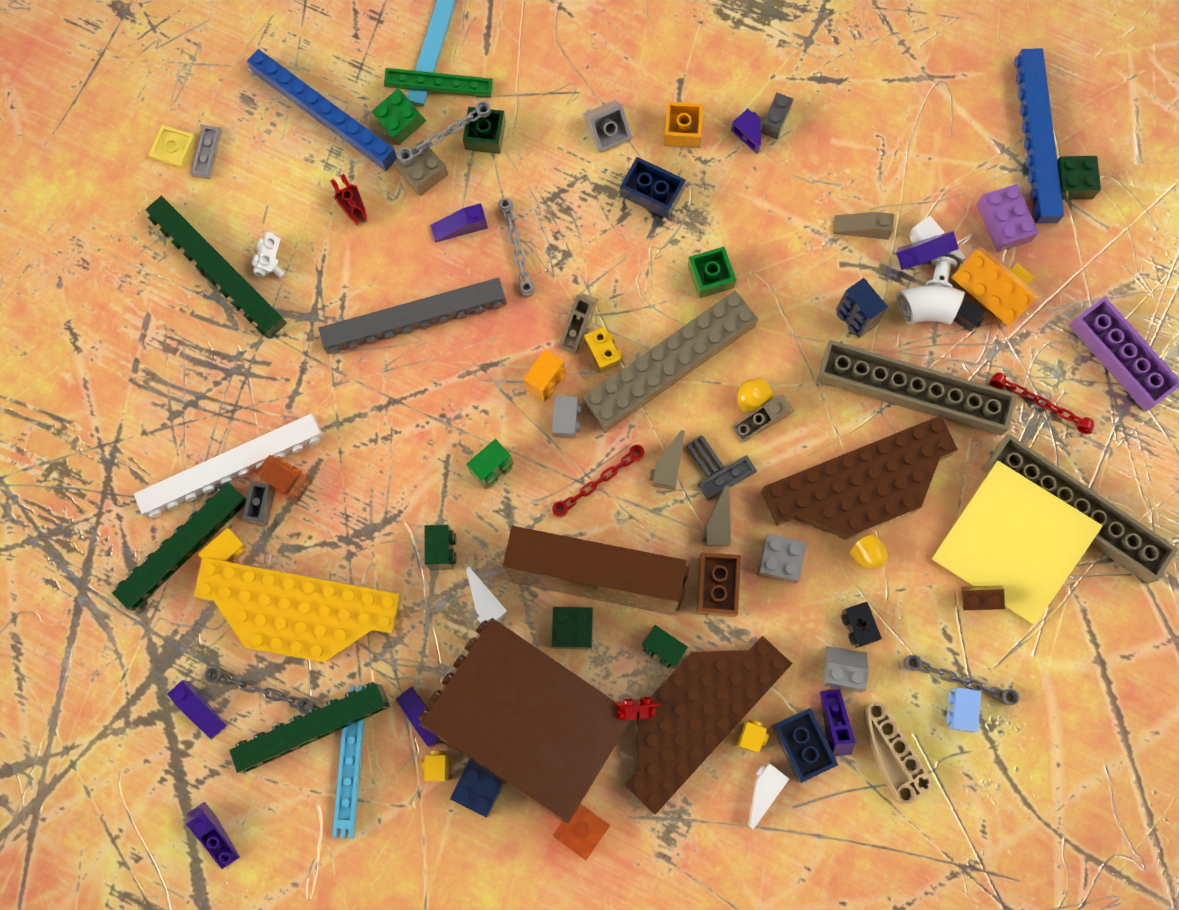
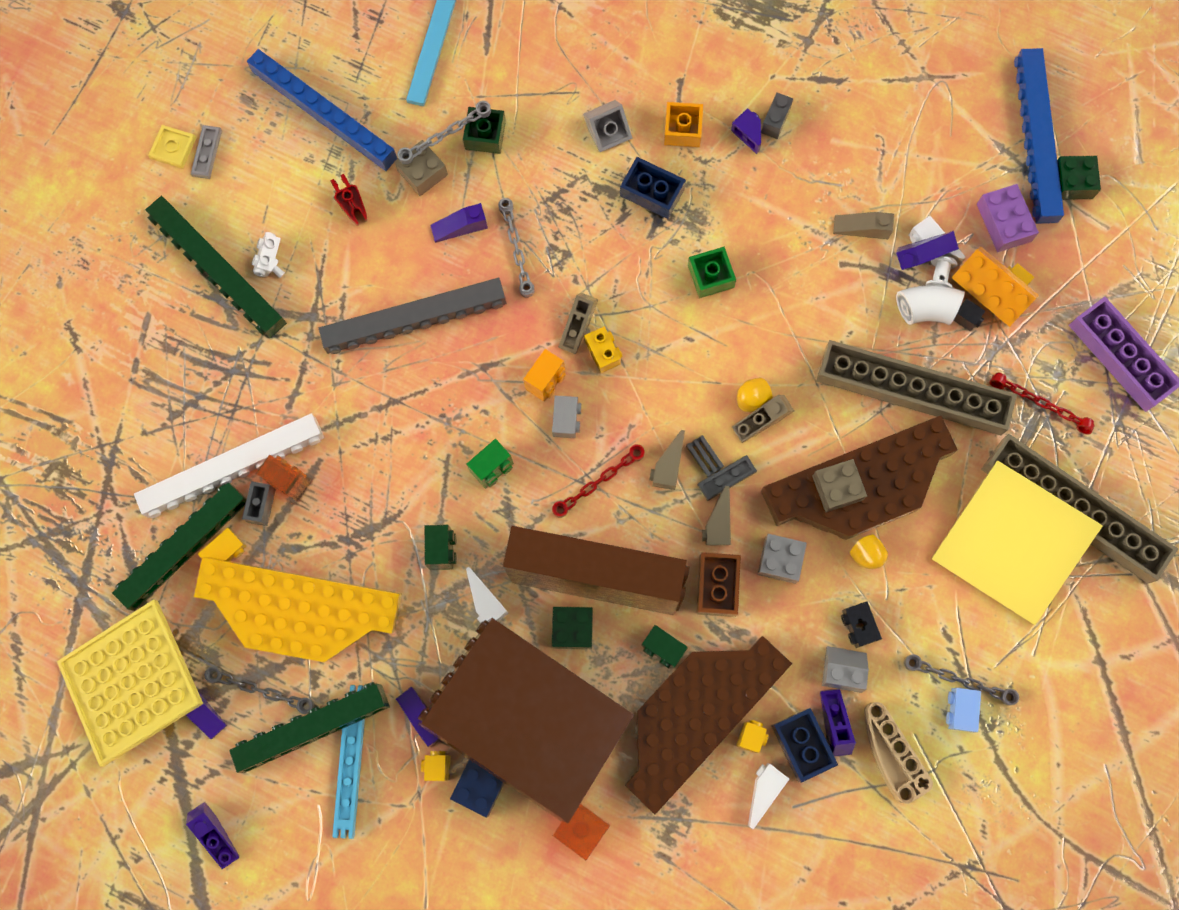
green brick [371,88,426,144] -> none
green tile [384,68,493,98] -> none
dark tan brick [583,290,758,433] -> none
red hinge [614,697,660,721] -> none
dark blue brick [836,278,888,338] -> none
reddish brown brick [961,585,1005,611] -> none
none -> light yellow tile [57,599,203,767]
none -> dark tan brick [812,459,867,512]

